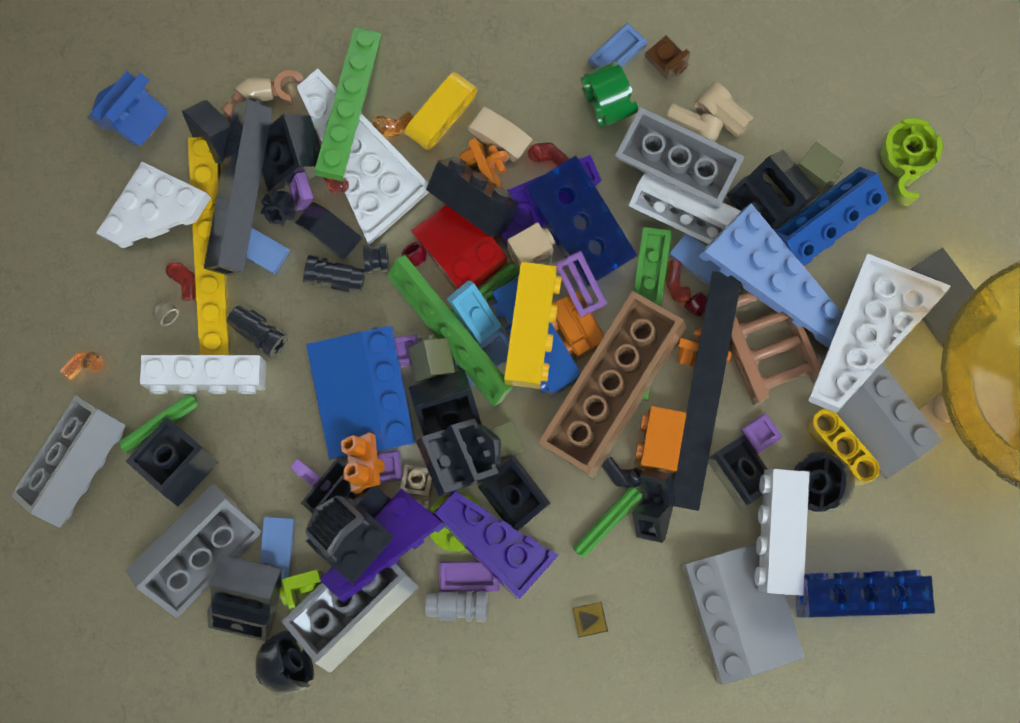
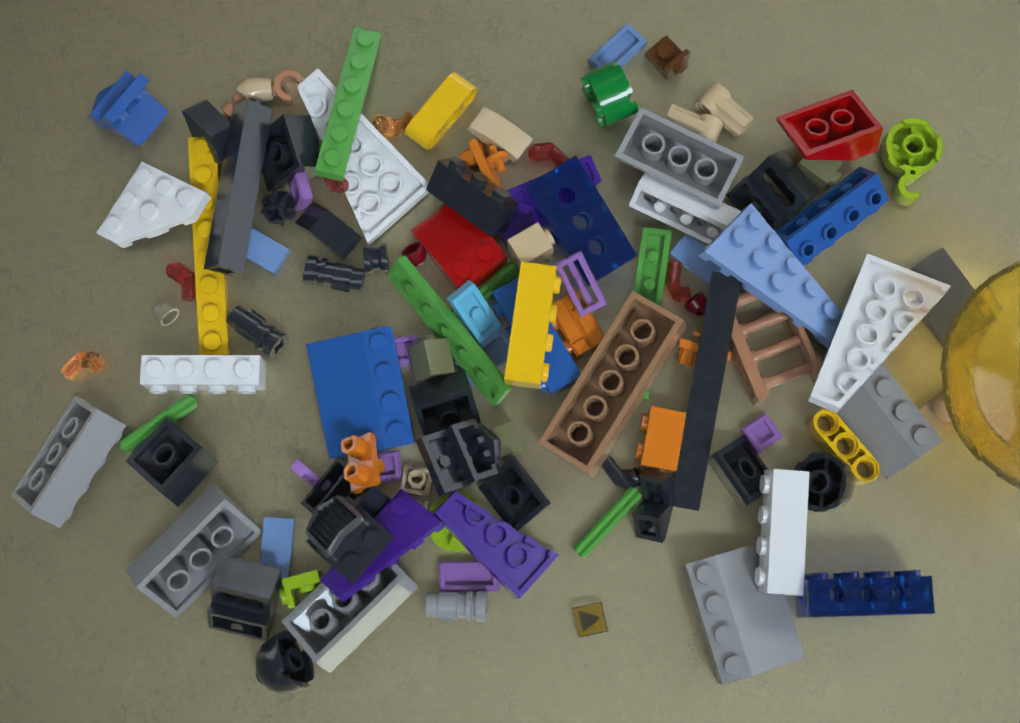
none -> red slope [776,89,883,161]

